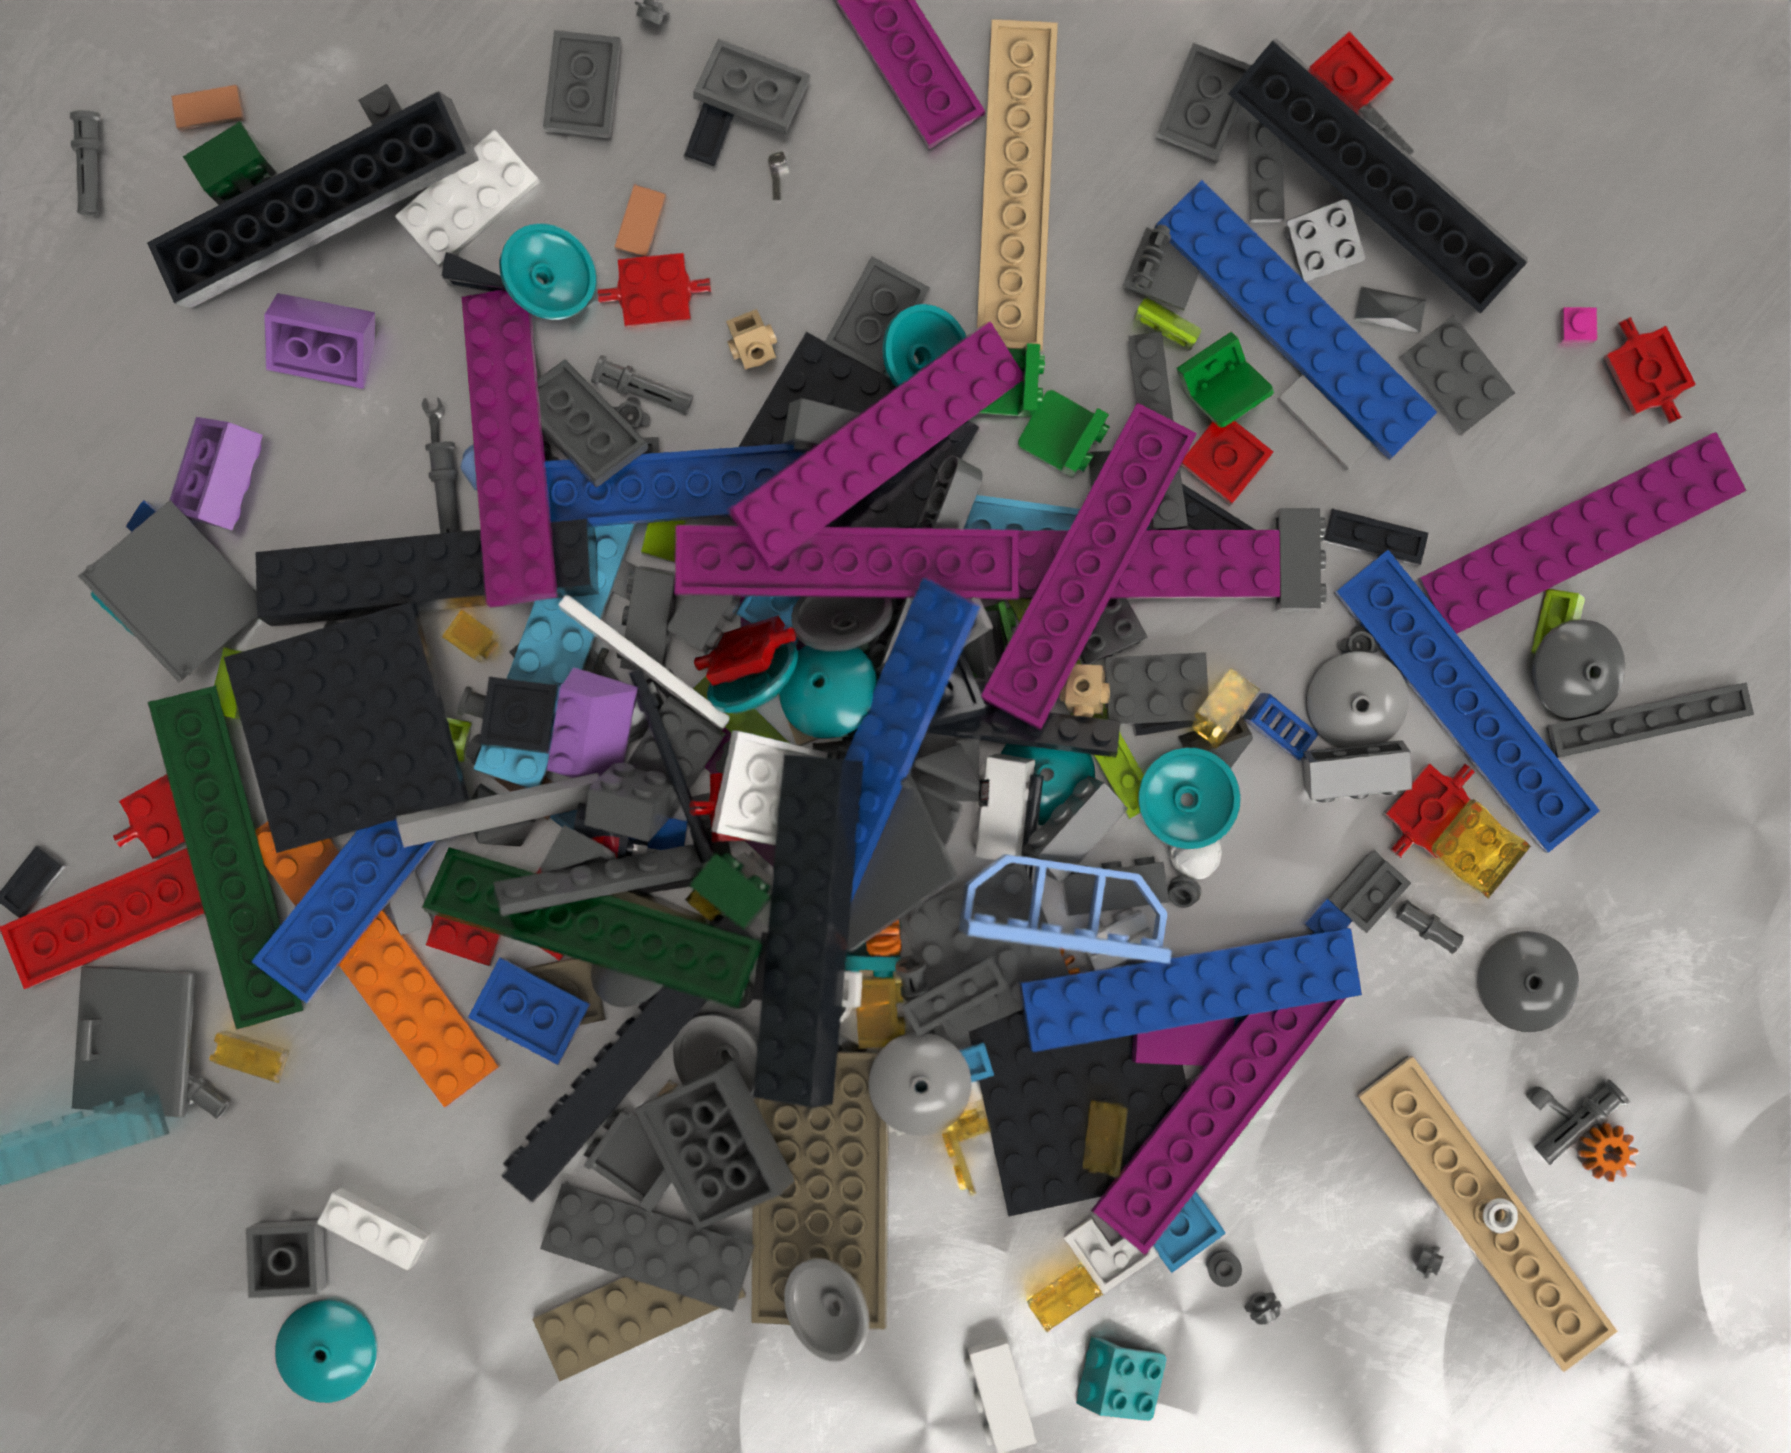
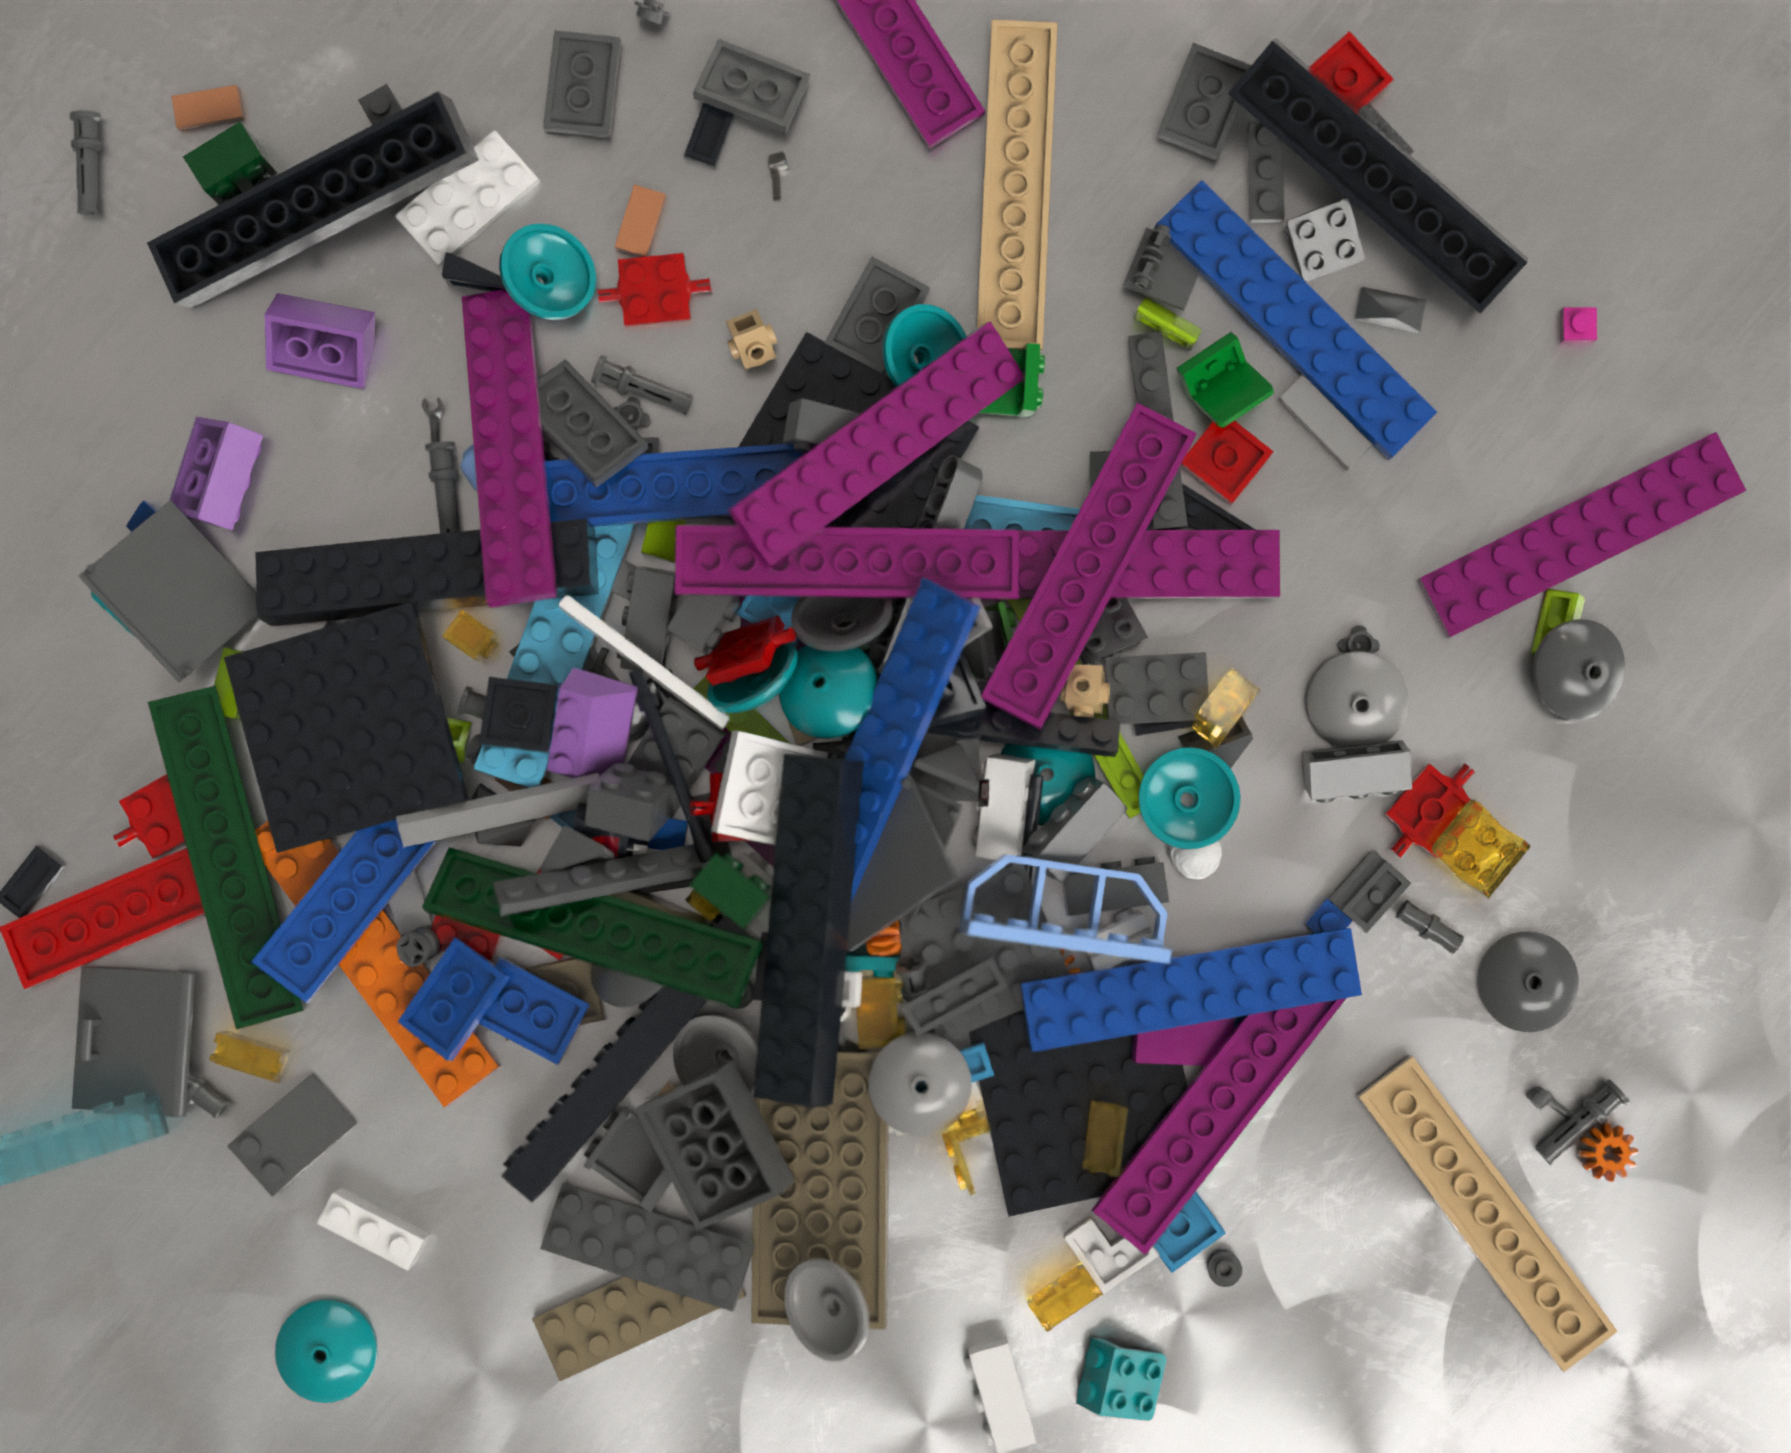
dark grey brick [246,1220,326,1298] -> none
green bracket [1018,390,1110,478] -> none
dark grey plate [1168,876,1202,908] -> none
blue slope [1243,693,1319,761] -> none
dark grey plate [1245,1293,1282,1325] -> none
dark grey brick [1275,508,1327,612] -> none
black tile [1322,508,1429,566] -> none
blue plate [1334,550,1600,853] -> none
dark grey plate [1399,315,1515,435] -> none
dark grey plate [1416,1246,1444,1279] -> none
white plate [1483,1198,1518,1233] -> none
dark grey plate [1548,682,1754,758] -> none
red plate [1604,317,1696,424] -> none
none -> dark grey slope [227,1073,357,1197]
none -> dark grey wheel [396,927,440,967]
none -> blue plate [397,937,510,1061]

